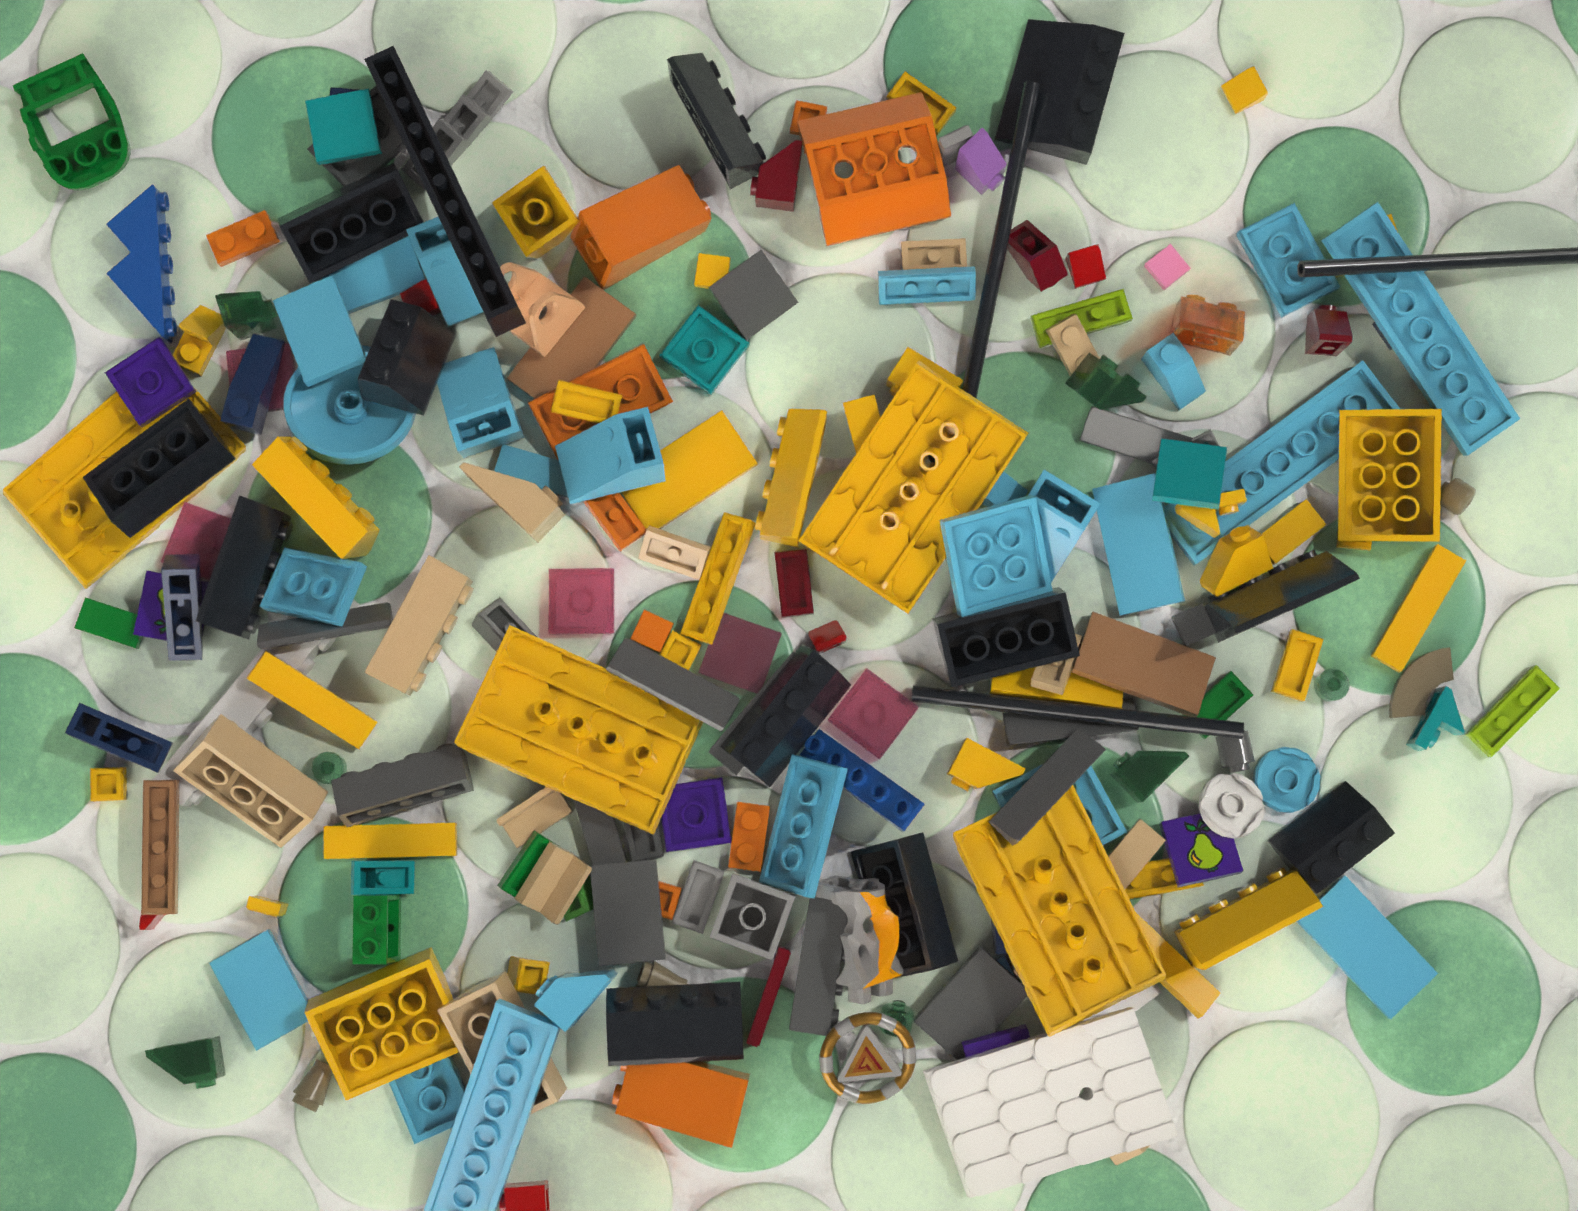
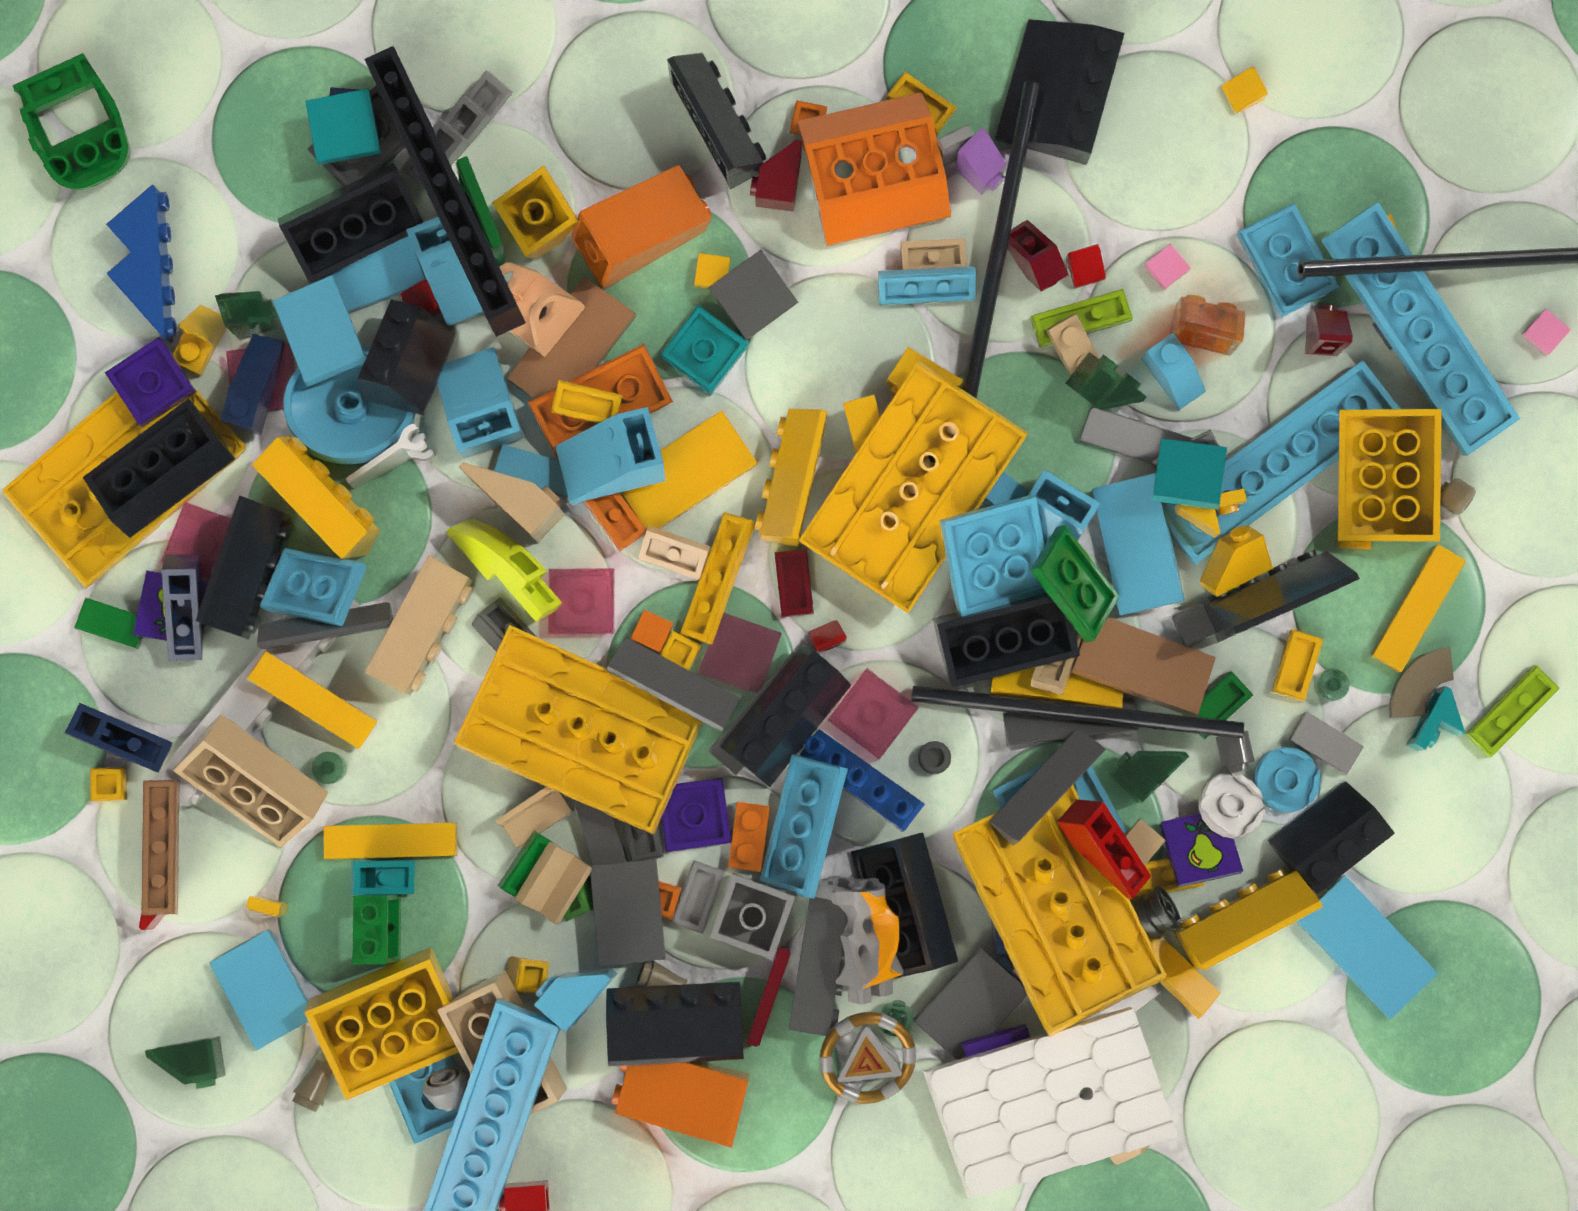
orange plate [206,210,280,267] -> none
dark grey brick [331,744,474,827] -> none
yellow slope [947,738,1026,792] -> none
yellow tile [1261,499,1327,565] -> none
none -> white flag [346,424,436,489]
none -> light grey cone [422,1067,468,1111]
none -> neon yellow slope [446,518,562,622]
none -> green tile [456,156,505,266]
none -> dark grey tile [918,741,951,774]
none -> green tile [1030,525,1120,643]
none -> red slope [1057,799,1151,899]
none -> pearl dark grey wheel [1133,886,1182,940]
none -> light grey tile [1289,712,1364,775]
none -> bright pink tile [1522,309,1571,356]

